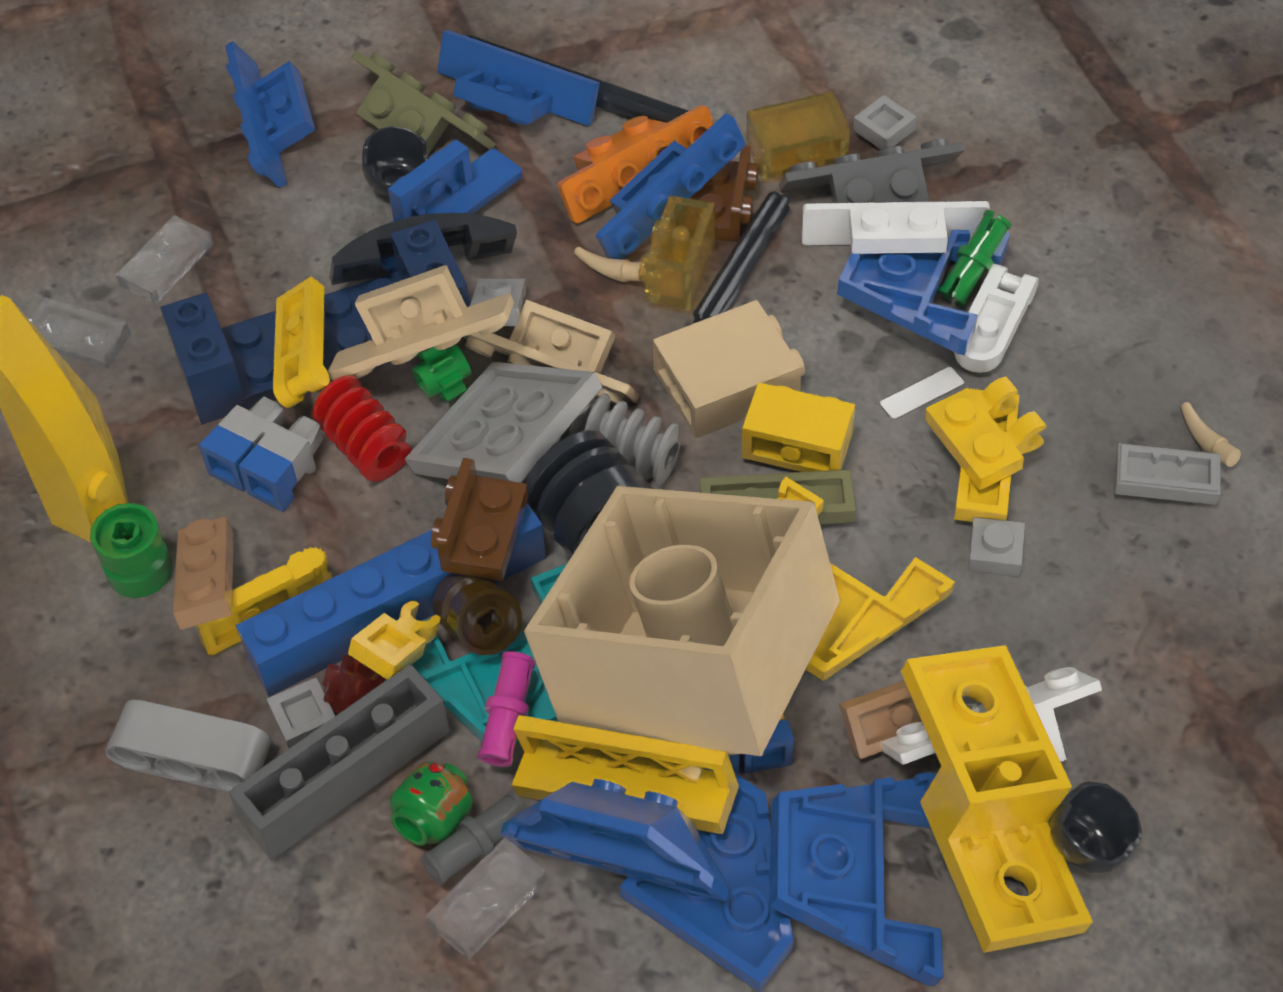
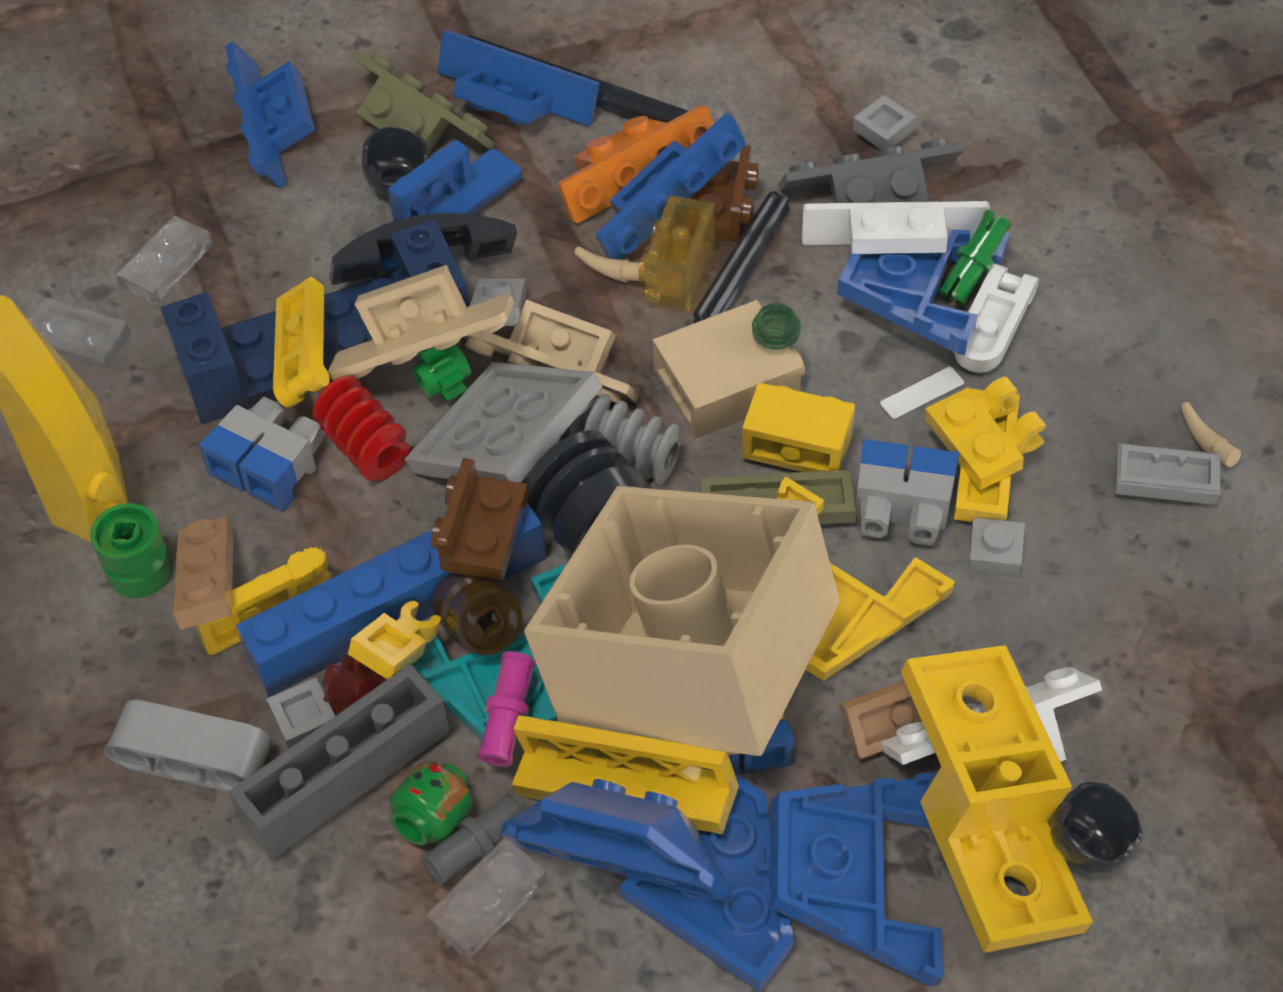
clear yellow brick [746,91,850,180] -> none
none -> clear green plate [752,303,801,350]
none -> light grey hips [856,439,959,546]

